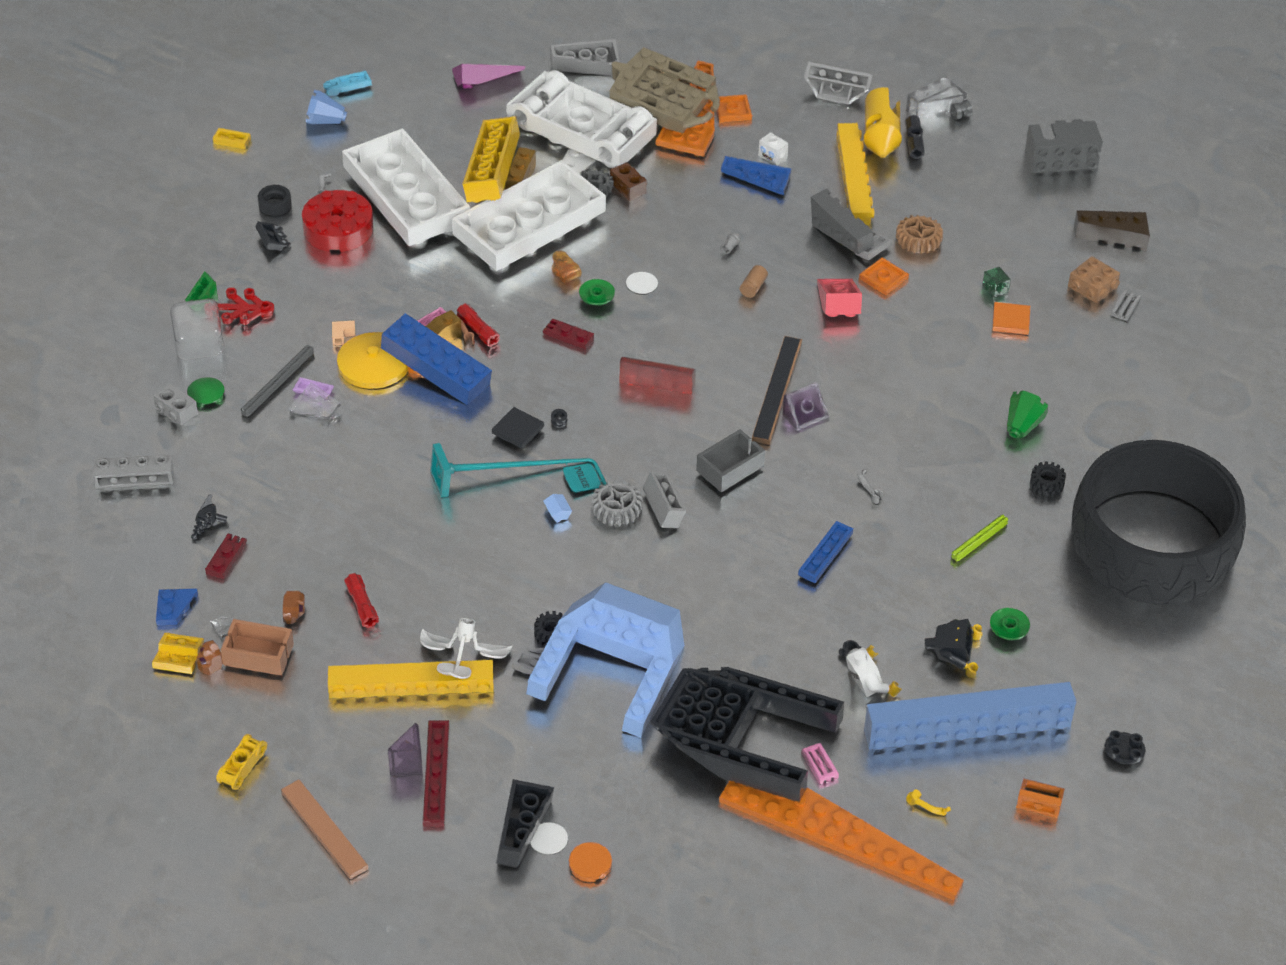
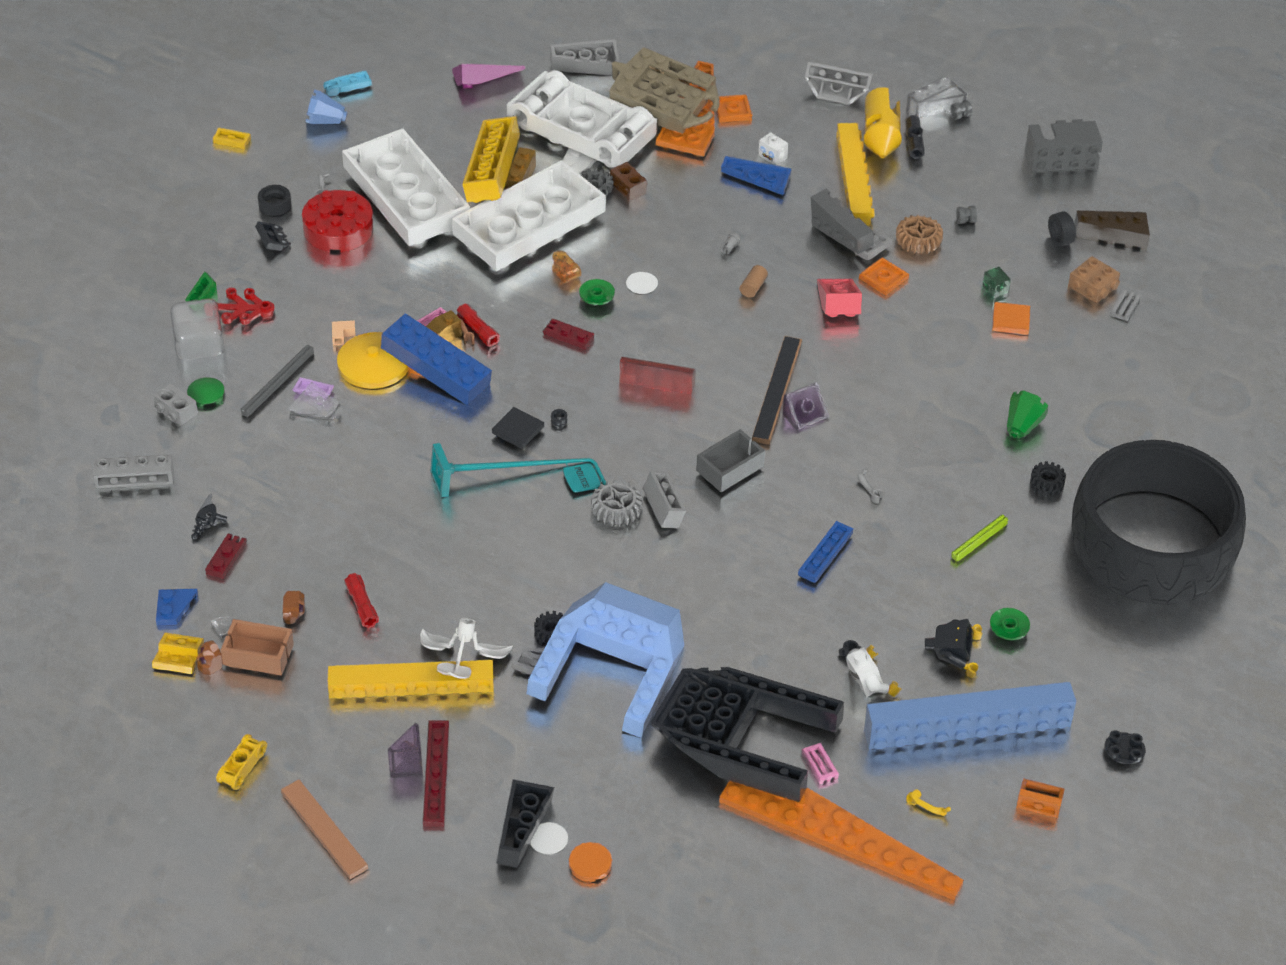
light blue piece [543,494,572,523] -> none
none -> dark grey wheel [956,205,977,224]
none -> black tyre [1048,211,1076,246]

